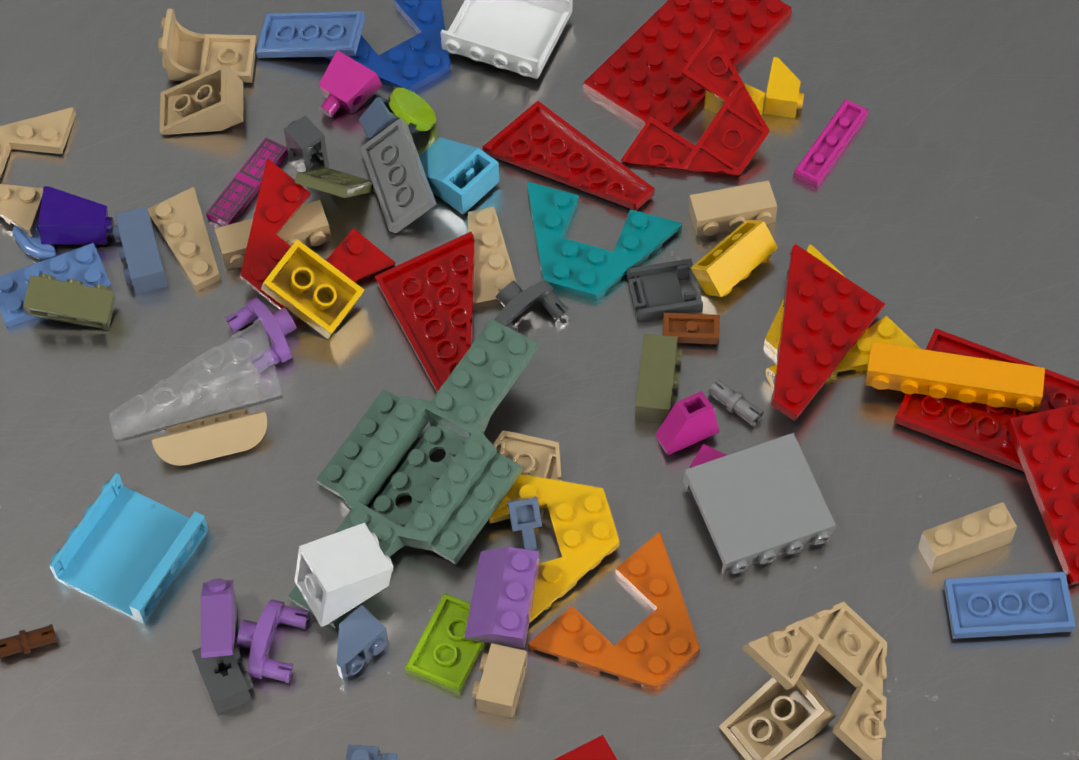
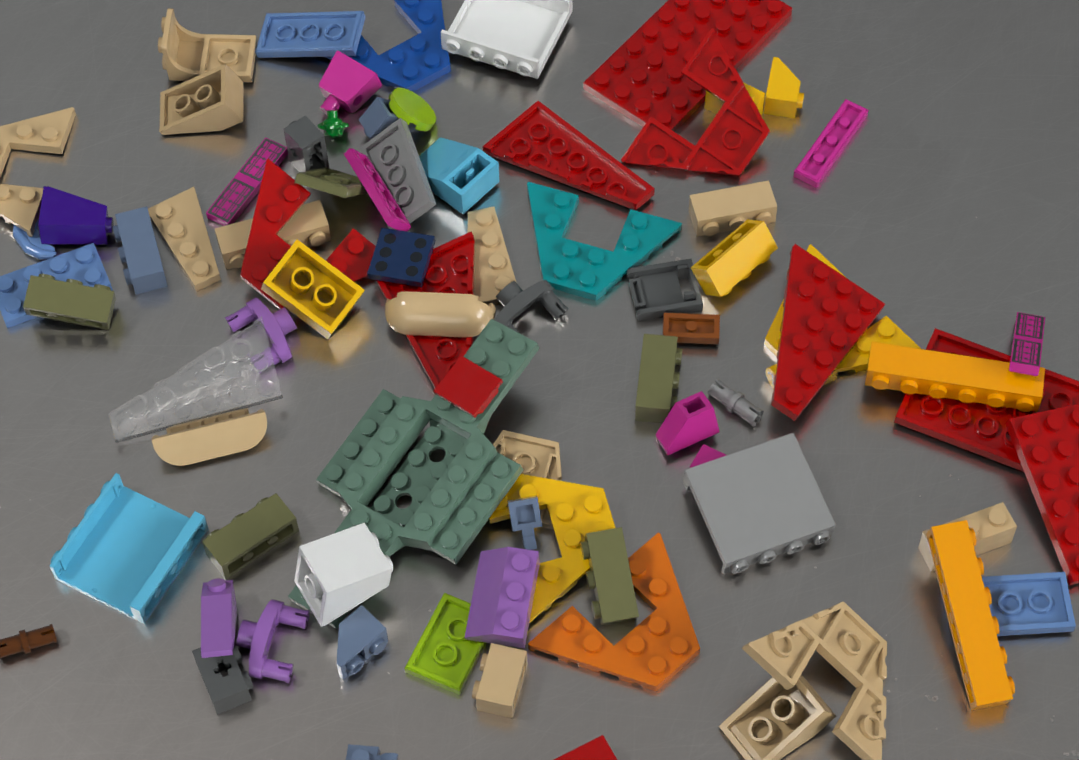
none -> olive brick [202,493,299,580]
none -> green plant [317,110,349,137]
none -> dark pink tile [344,148,411,231]
none -> dark blue tile [367,228,436,287]
none -> tan brick [385,292,496,337]
none -> red piece [433,355,503,418]
none -> olive brick [580,527,639,625]
none -> light orange brick [926,520,1015,711]
none -> dark pink tile [1009,312,1045,376]

